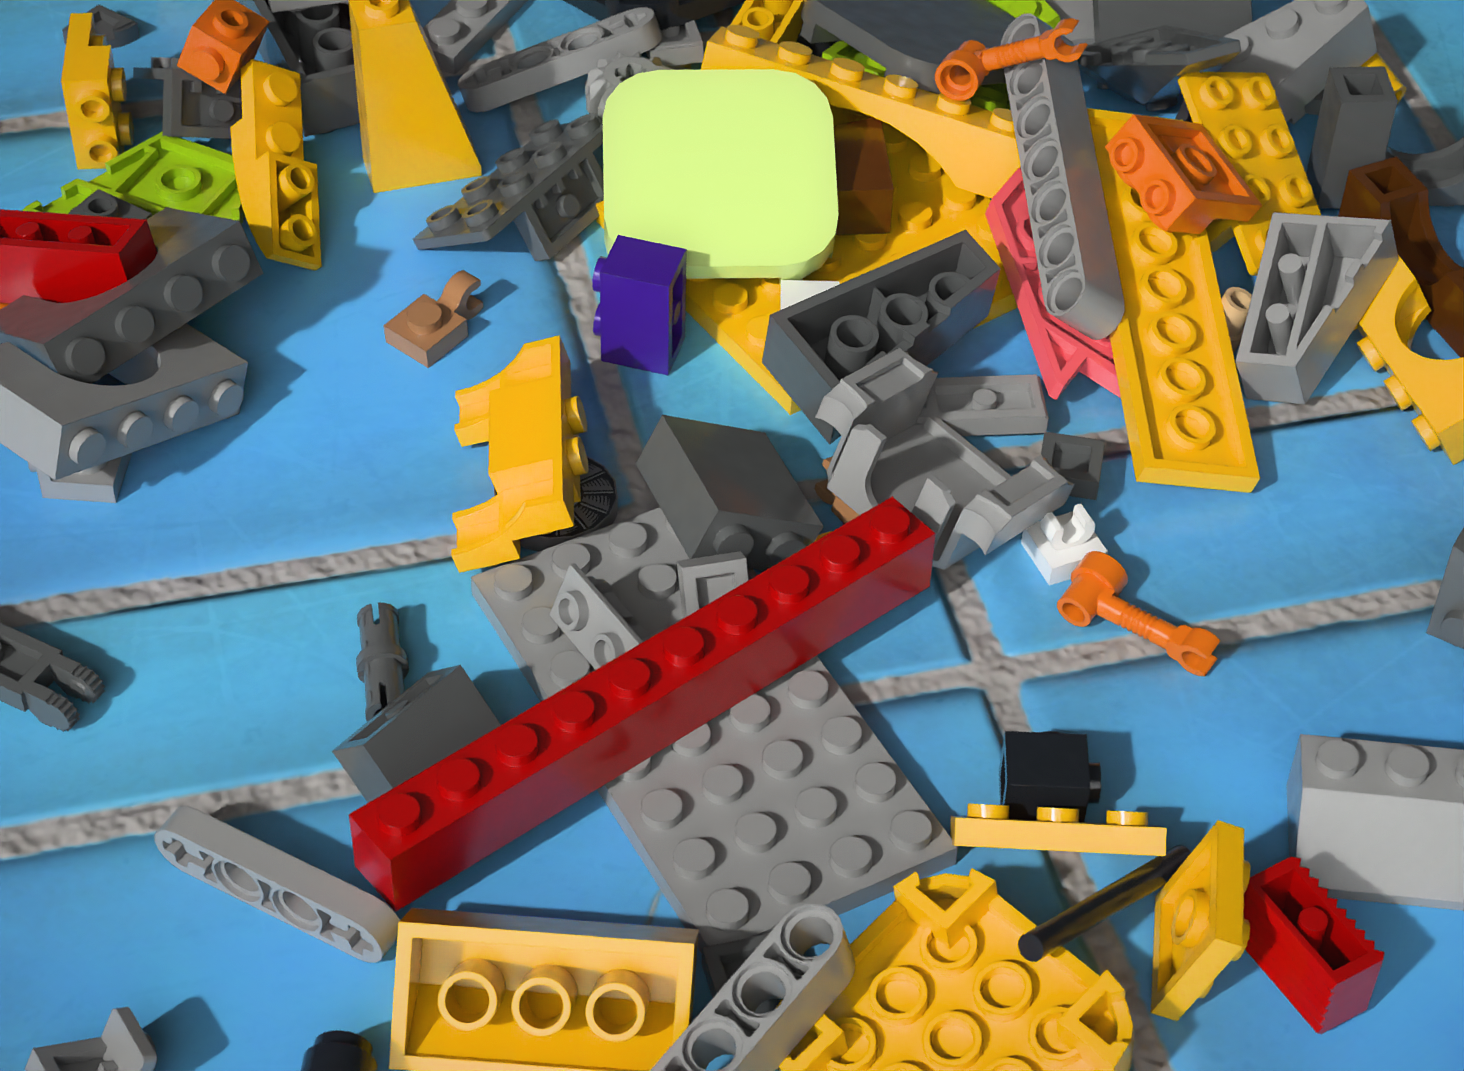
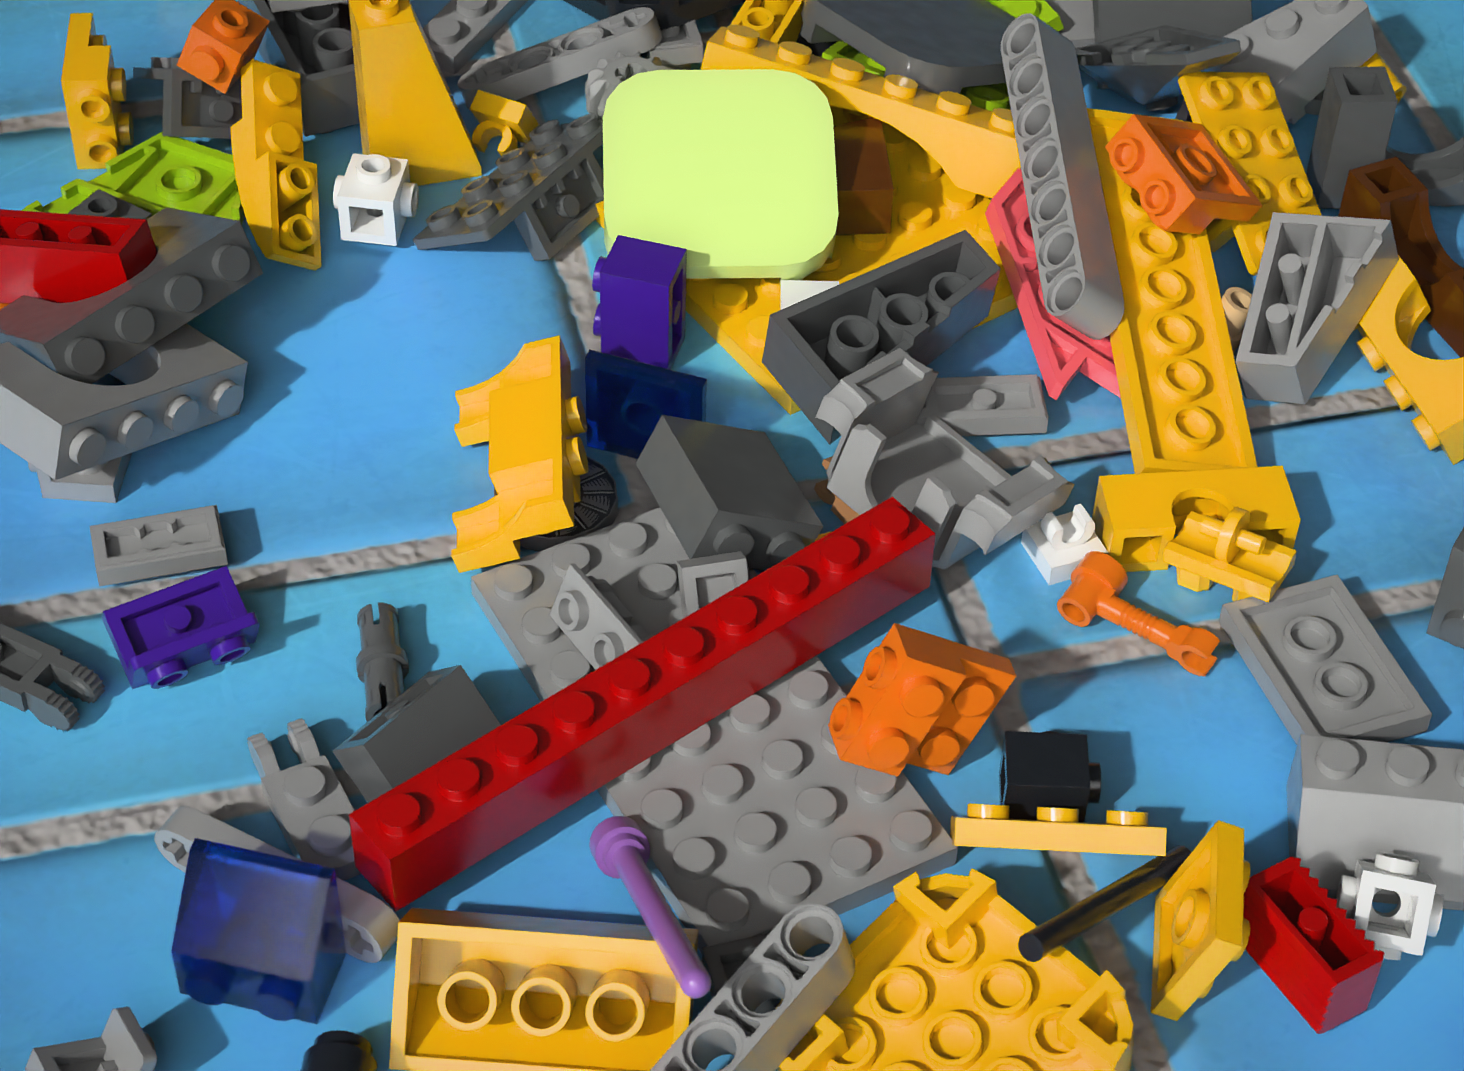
dark grey tile [62,4,140,49] -> none
medium nougat plate [383,270,484,368] -> none
orange brick [935,18,1088,101] -> none
dark grey plate [1041,431,1105,500] -> none
none -> light grey plate [90,505,228,587]
none -> dark purple bracket [102,566,260,689]
none -> clear blue slope [171,838,346,1024]
none -> light grey hinge [247,718,361,881]
none -> white brick [333,153,419,246]
none -> yellow tile [469,90,540,156]
none -> clear blue slope [585,349,707,459]
none -> medium lavender piece [590,816,711,998]
none -> orange plate [828,623,1017,777]
none -> yellow arch [1092,466,1301,572]
none -> yellow hips [1163,507,1297,603]
none -> light grey plate [1219,575,1432,745]
none -> white brick [1336,852,1443,960]

